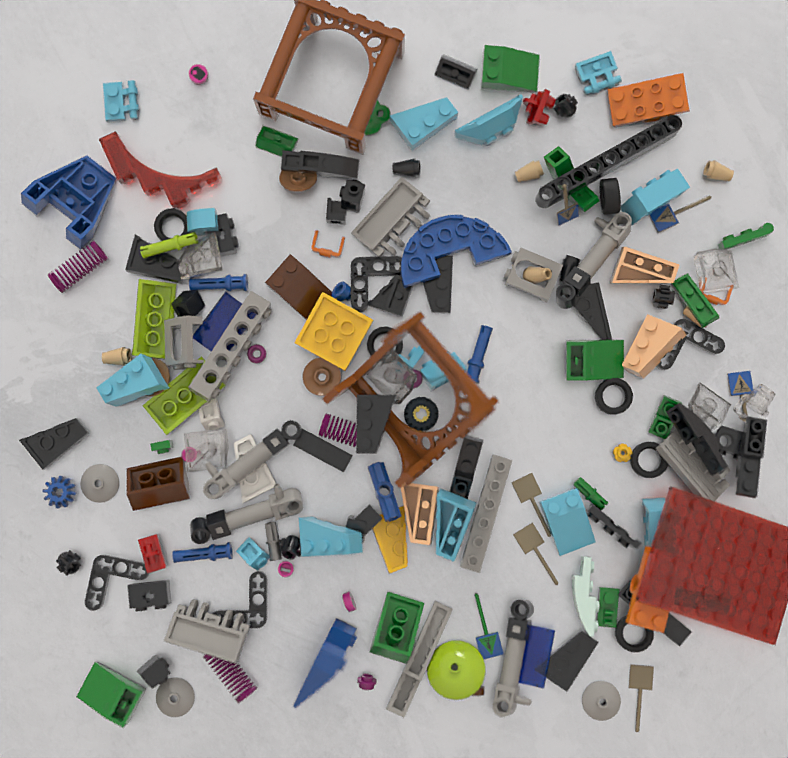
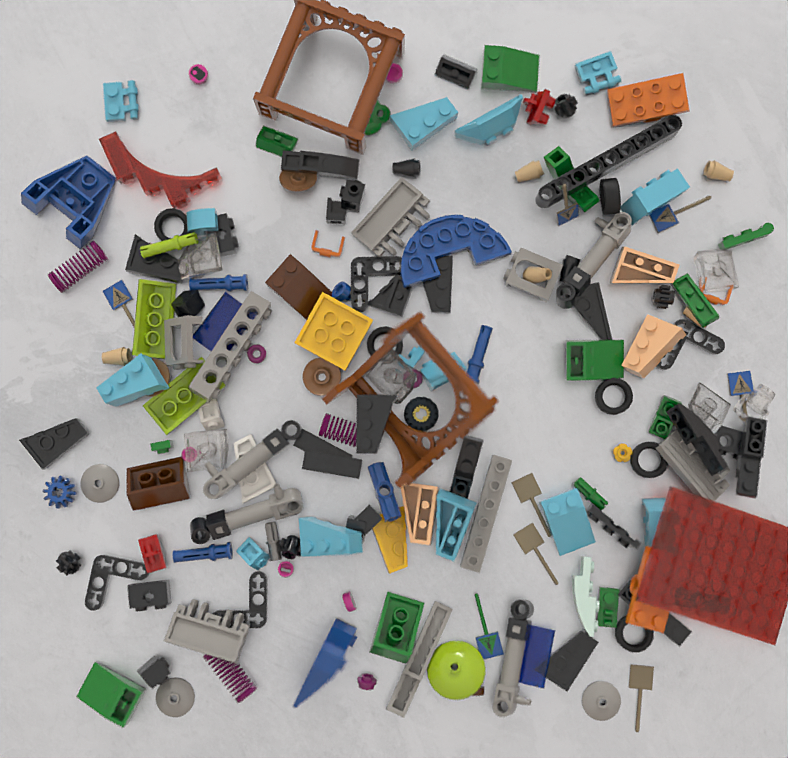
none -> piece [102,280,135,327]
none -> black tile [302,450,362,479]
none -> dark pink tile [386,63,403,83]

